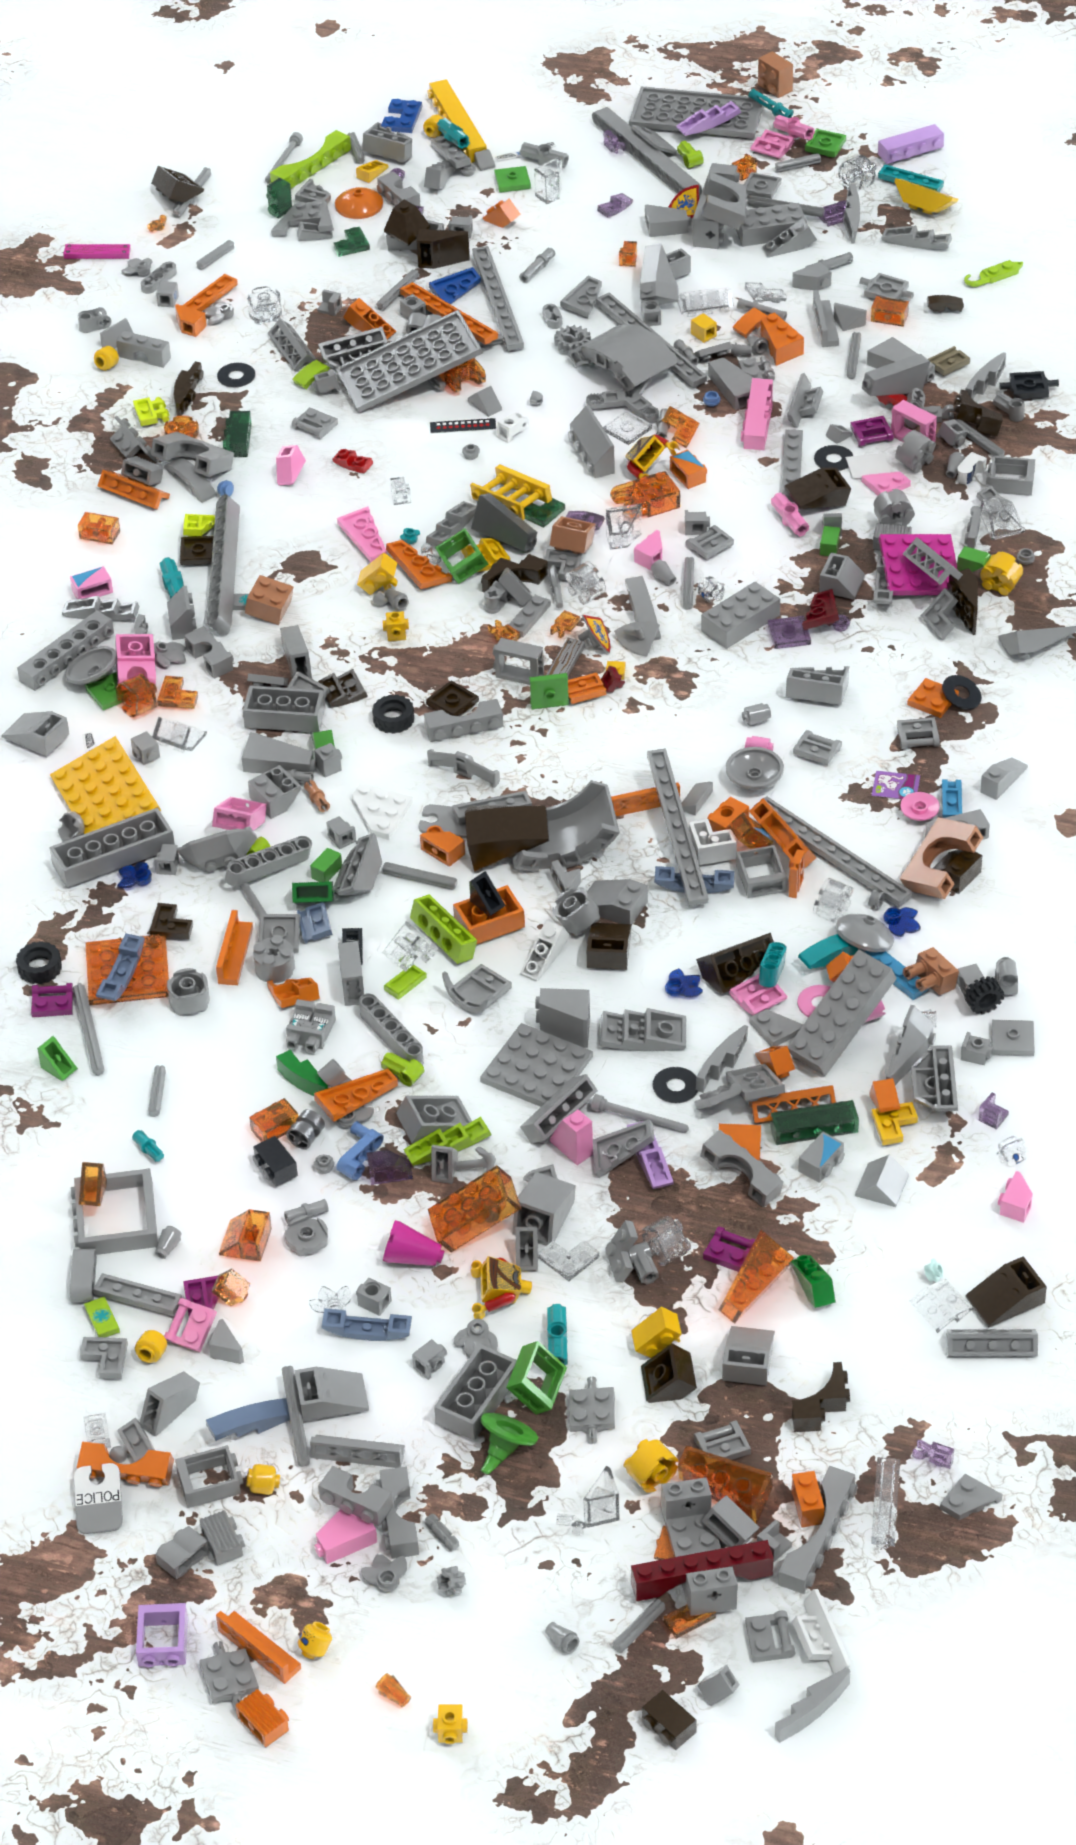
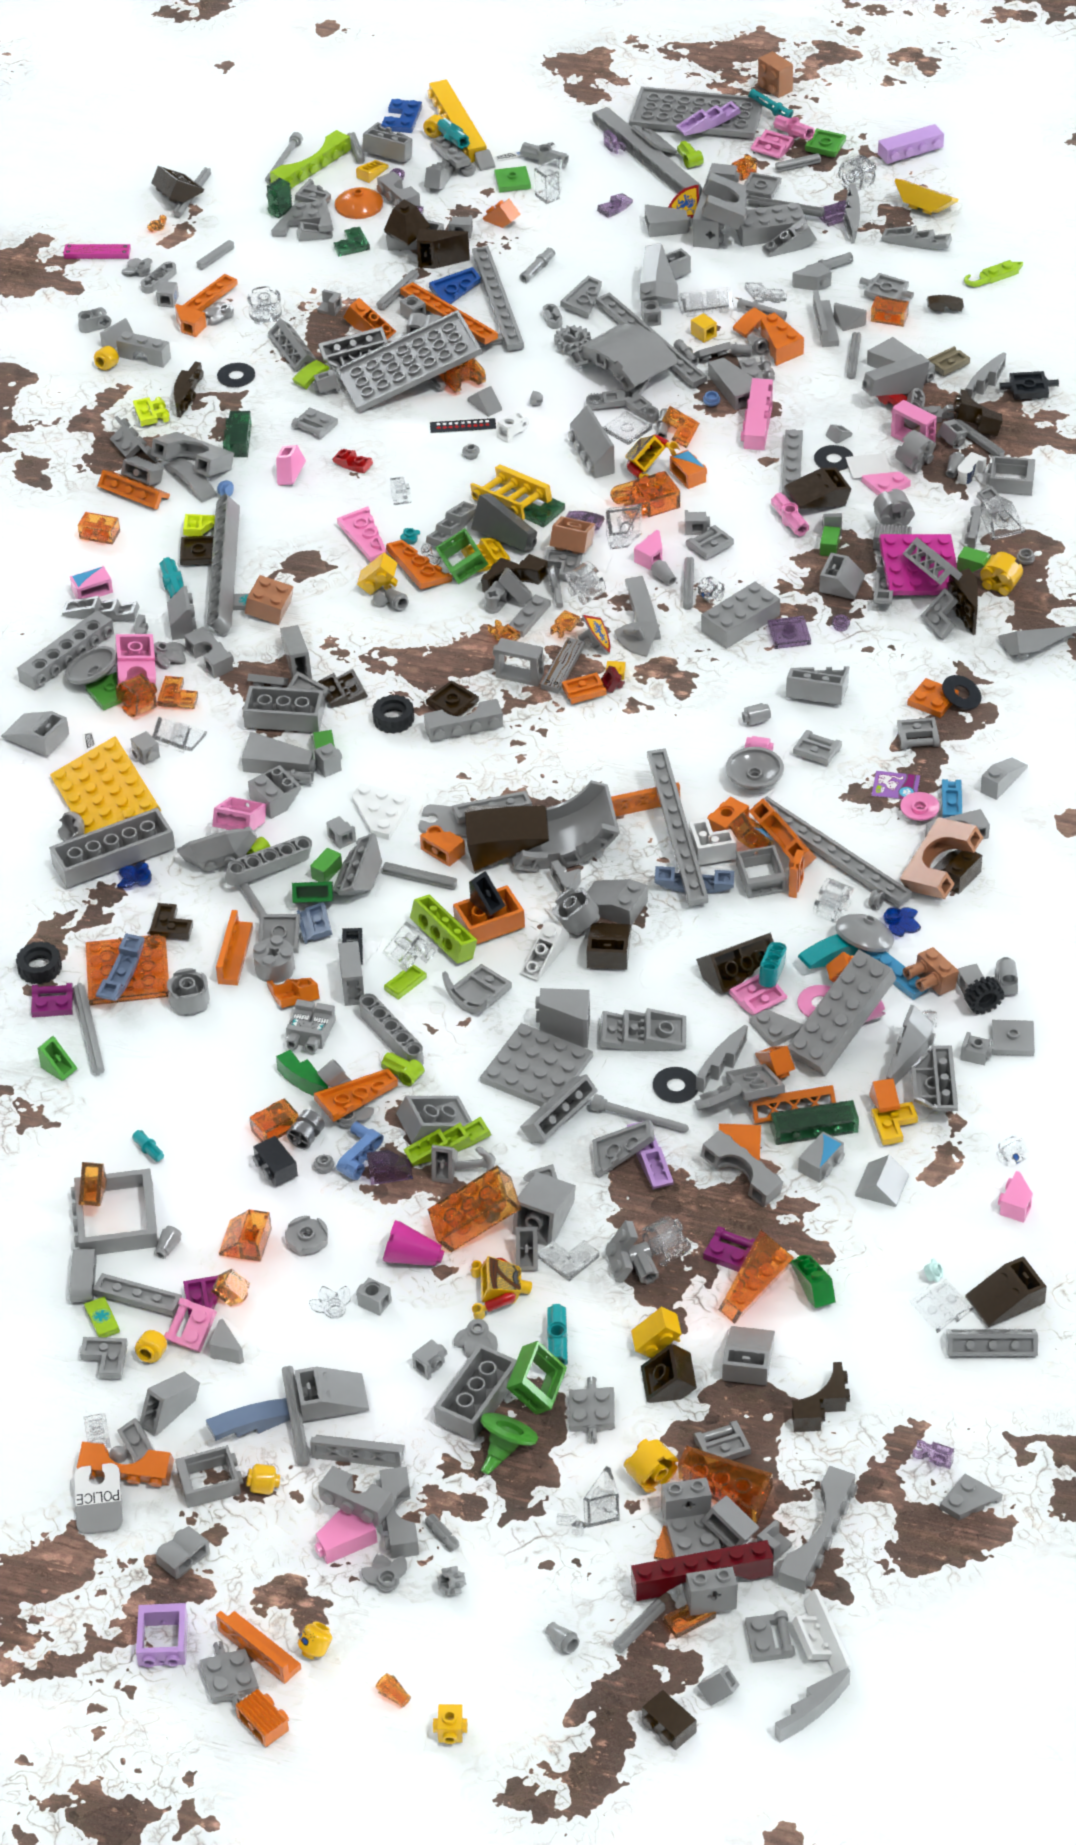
light grey axle [148,1065,166,1116] -> none
light grey brick [154,844,179,875] -> none
clear orange plate [164,416,199,438] -> none
light grey brick [199,1510,245,1566] -> none
light grey pin [284,1199,329,1224] -> none
nougat pin [304,780,330,812] -> none
sand blue slope [321,1308,412,1341] -> none
yellow brick [382,611,409,641] -> none
light grey plate [427,749,500,788] -> none
bright green plate [529,673,569,710] -> none
bright pink slope [550,1109,593,1165] -> none
clear orange brick [619,241,637,267] -> none
clear blue plate [665,968,703,997] -> none
light grey slope [682,781,713,815] -> none
light grey bracket [787,373,824,427] -> none
orange brick [791,1471,825,1528] -> none
dark red wing [802,589,839,630] -> none
magenta plate [850,416,894,447] -> none
clear slope [871,1457,900,1548] -> none
teal plate [878,164,944,192] -> none
clear purple panel [978,1092,1009,1130] -> none
light grey piece [993,392,1025,422] -> none

